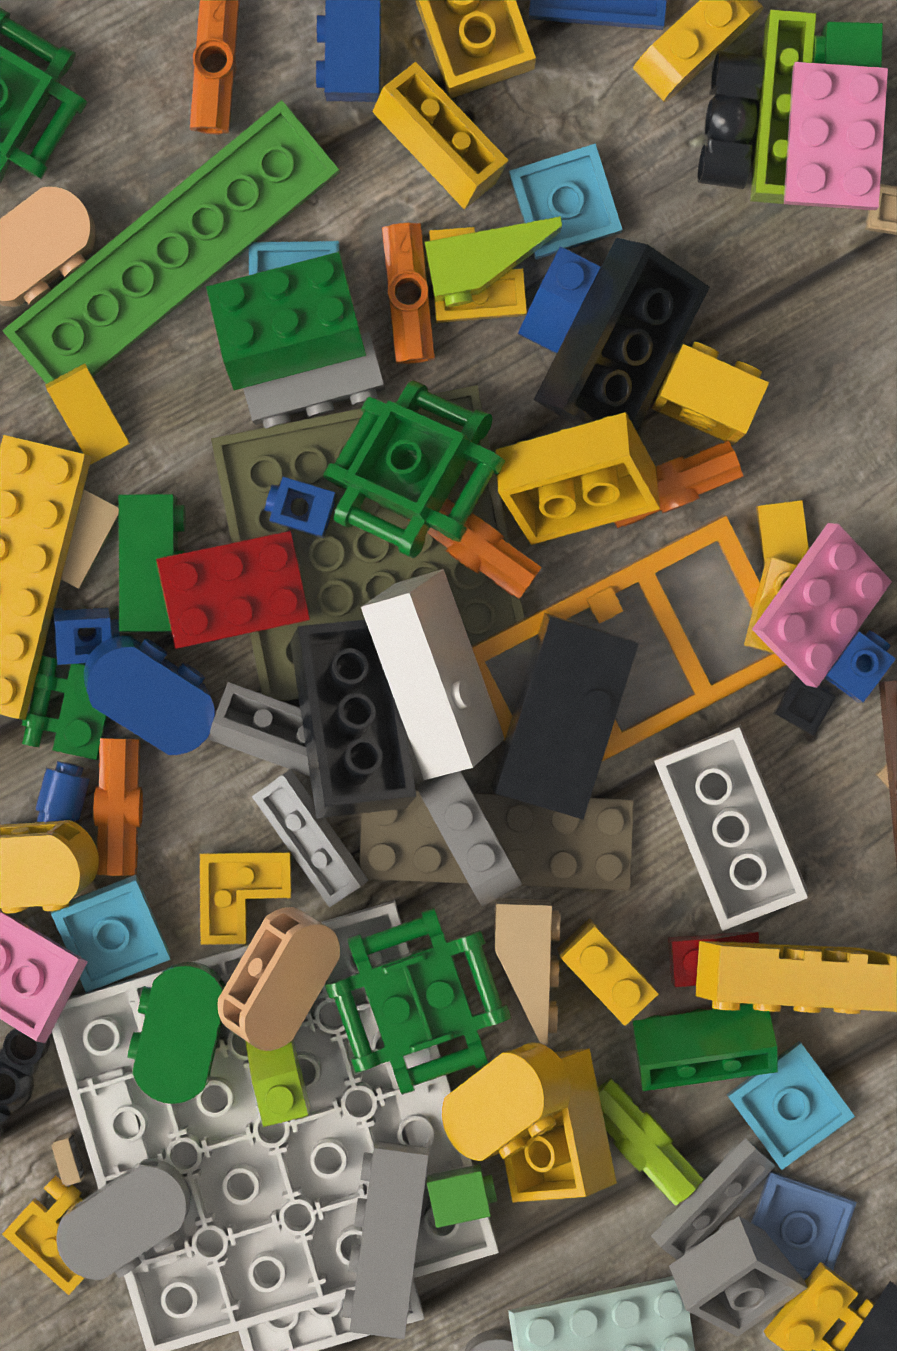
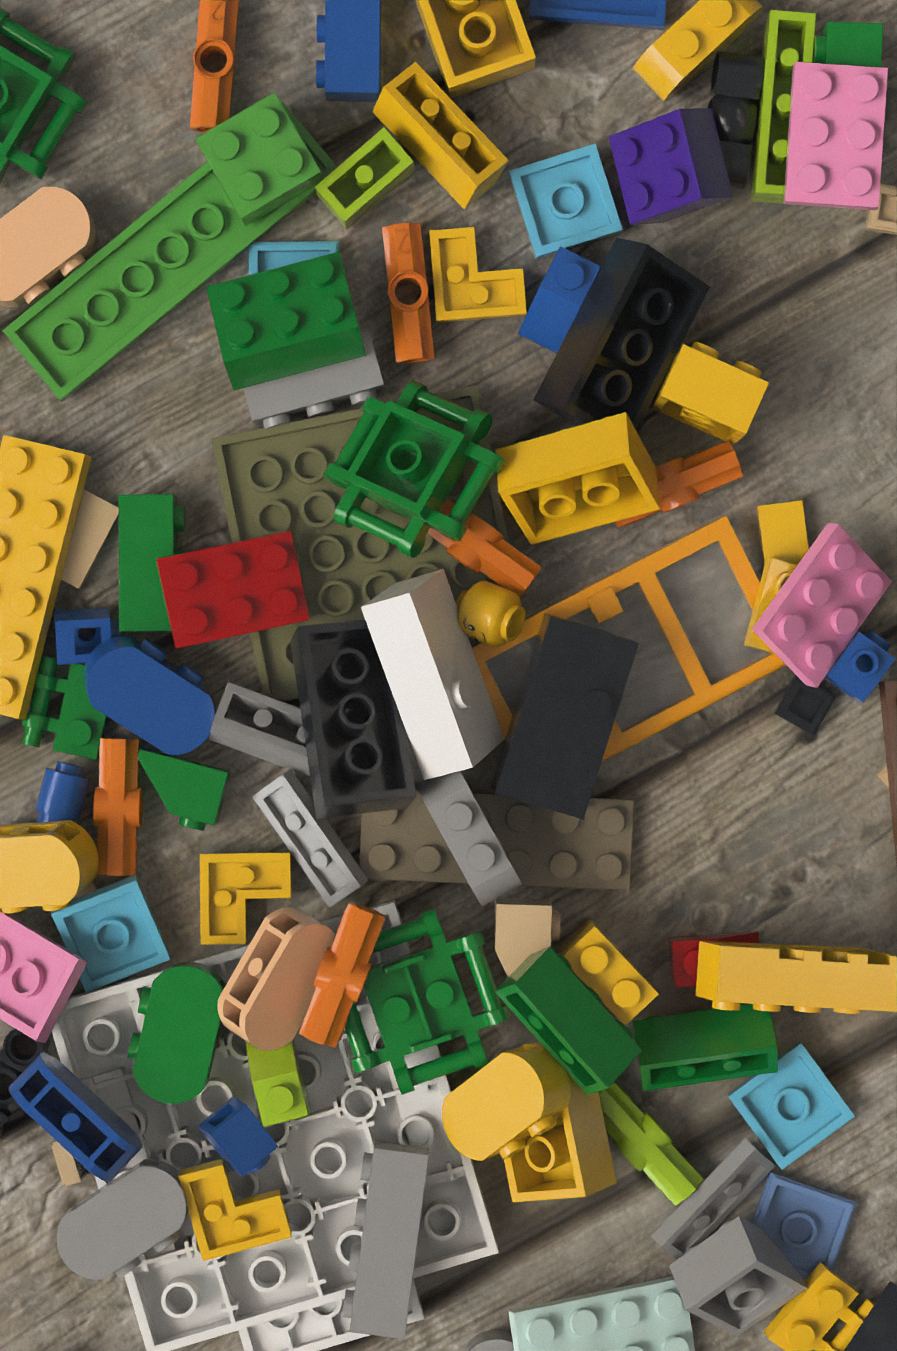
yellow plate [2,1175,84,1295] -> none
yellow tile [45,363,130,465] -> none
blue brick [264,476,337,538] -> none
lime slope [425,216,562,307] -> none
bright green brick [427,1164,498,1228] -> none
white brick [654,724,808,931] -> none
none -> blue brick [9,1052,143,1182]
none -> green slope [138,748,231,831]
none -> yellow plate [178,1159,292,1261]
none -> bright green brick [195,92,323,227]
none -> blue brick [198,1097,278,1177]
none -> orange piece [299,902,386,1048]
none -> lime brick [315,127,415,230]
none -> yellow head [456,580,526,647]
none -> green brick [495,947,642,1095]
none -> dark purple brick [609,108,733,225]

